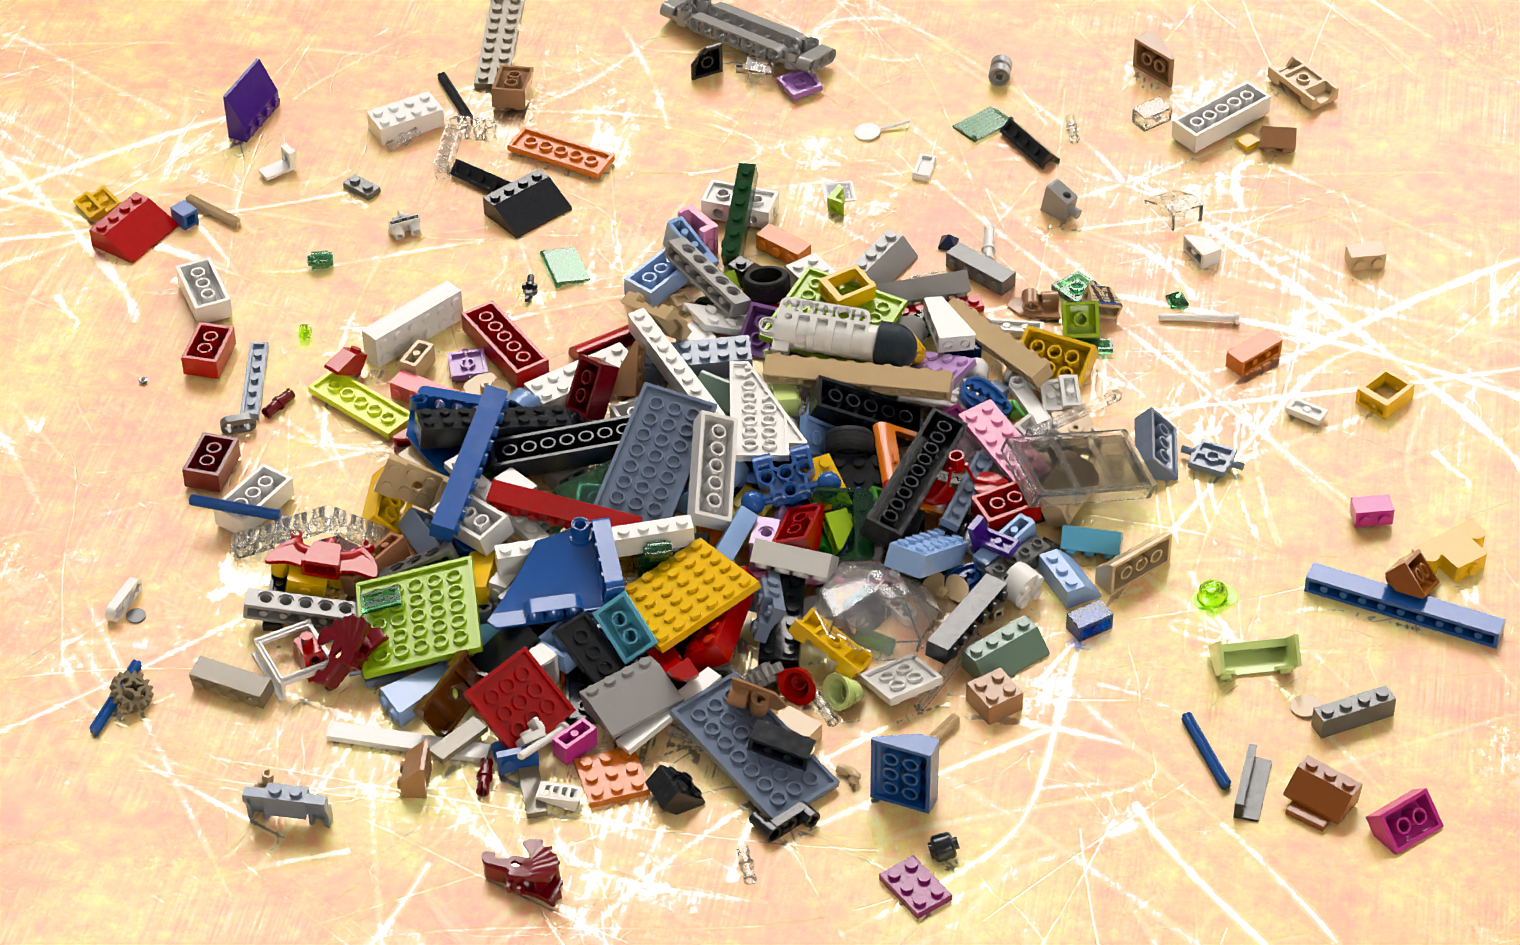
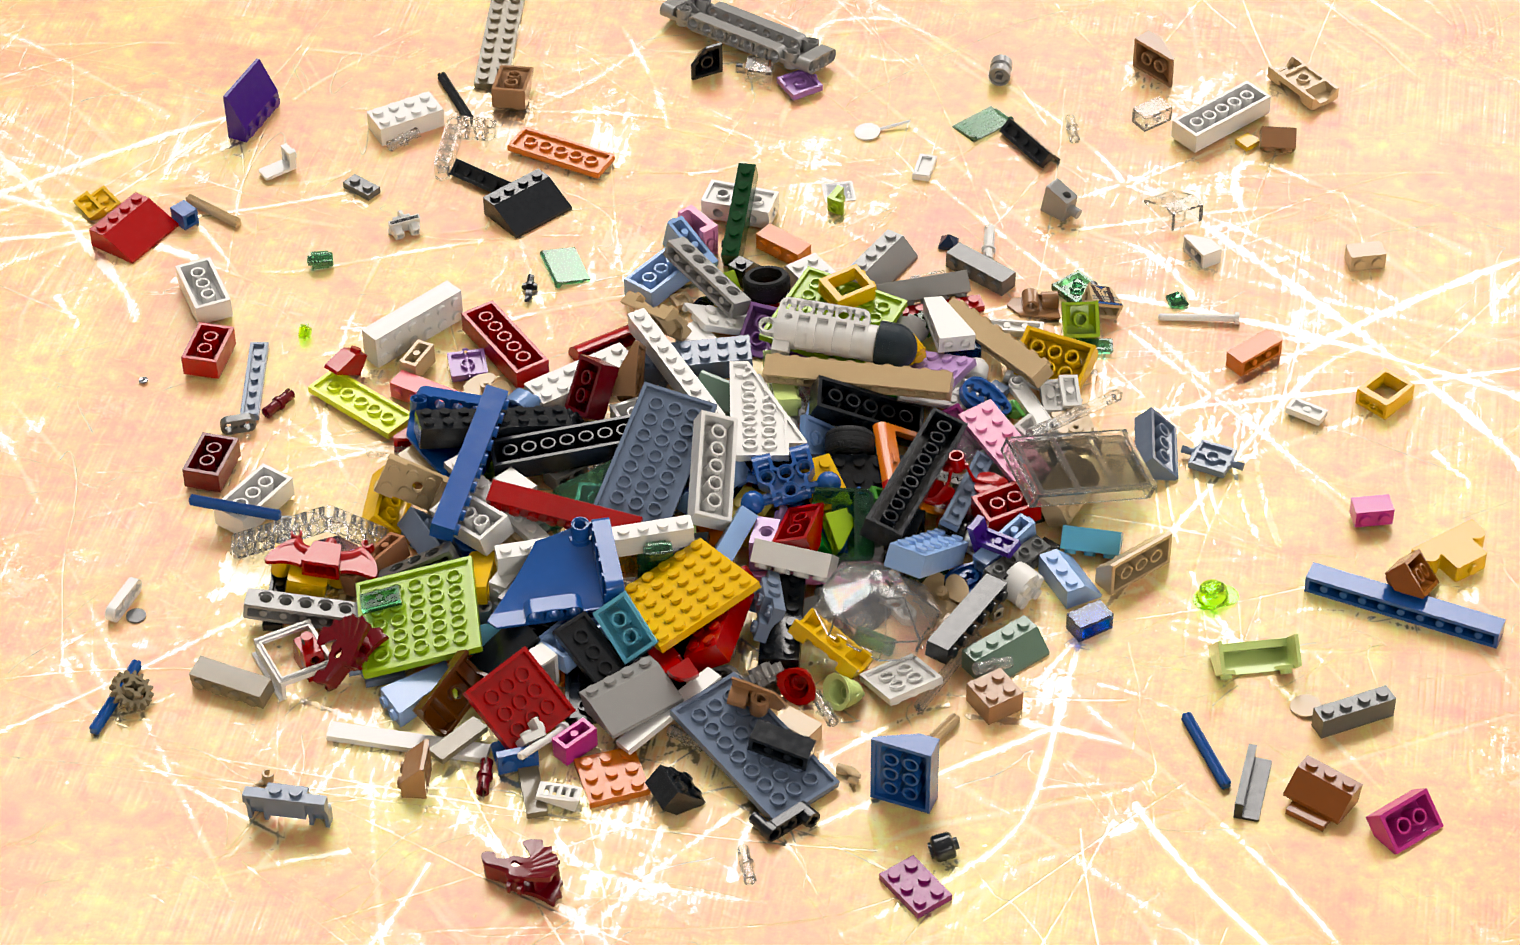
none -> clear pin [972,656,1014,676]

